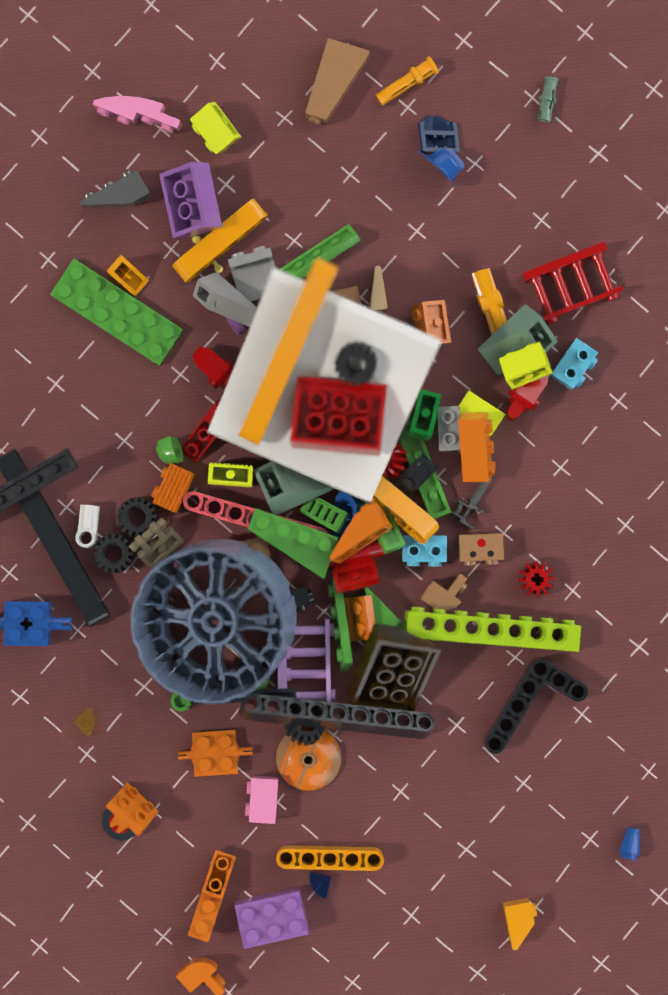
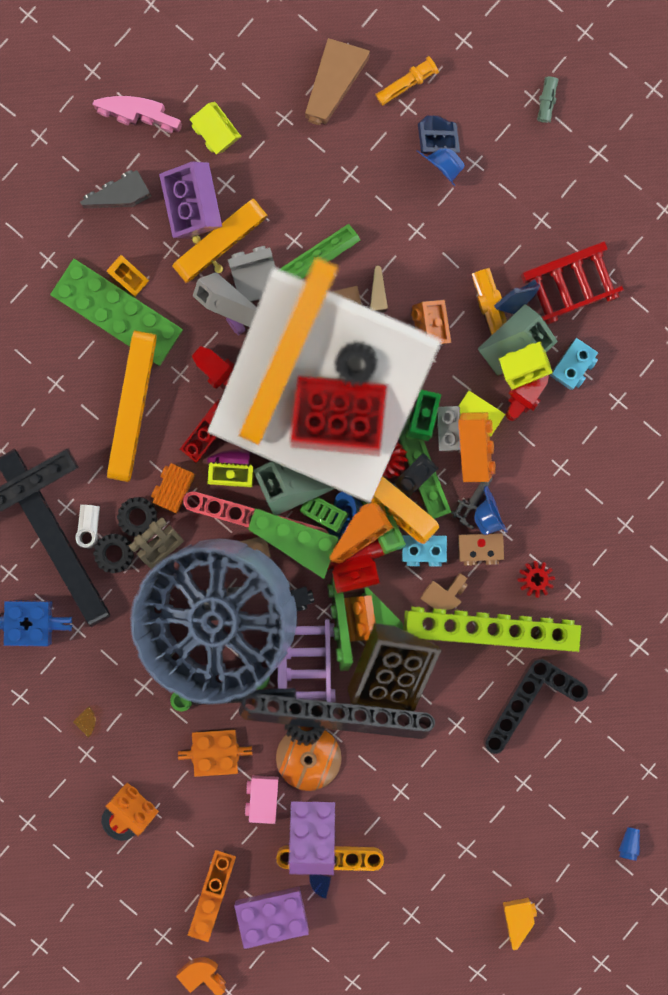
bright green piece [155,436,183,465] -> none
none -> light orange beam [107,330,157,482]
none -> magenta brick [207,448,251,465]
none -> medium lavender brick [289,802,335,875]
none -> blue piece [474,486,507,535]
none -> dark blue slope [494,279,540,315]

